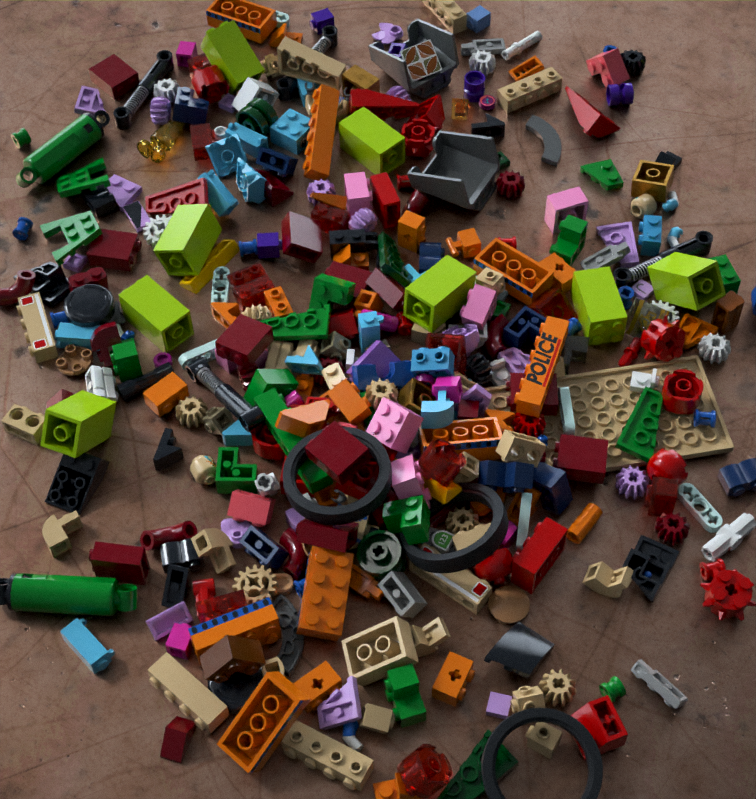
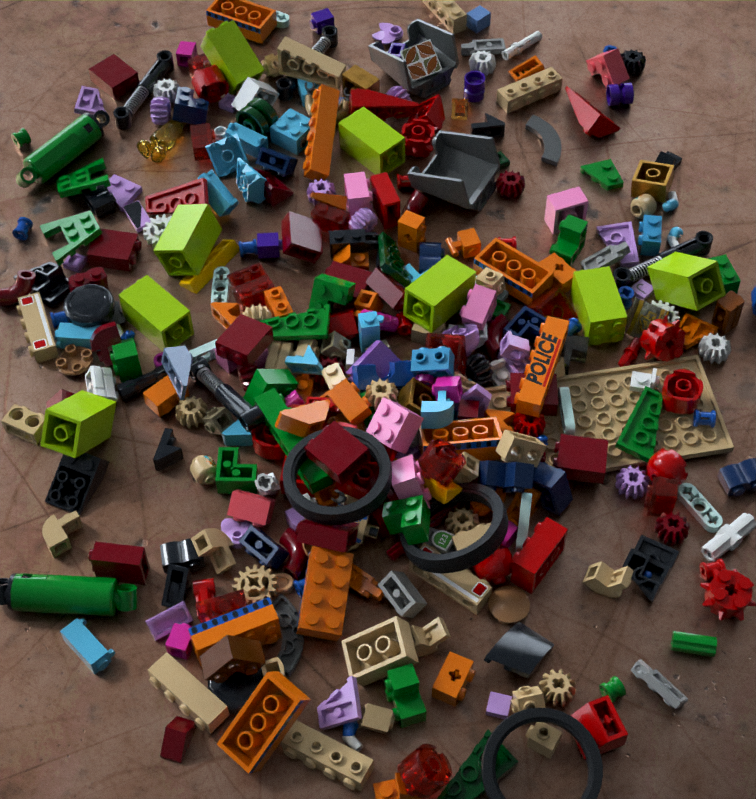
dark red cylinder [140,520,197,551] -> none
orange slope [269,23,303,47] -> none
orange brick [293,661,342,713] -> none
dark green wheel [357,530,407,582] -> none
magenta tile [479,95,496,110] -> none
orange axle [567,503,603,544] -> none
none -> slope [161,346,193,400]
none -> lavender brick [500,331,531,363]
none -> green axle [671,631,717,657]

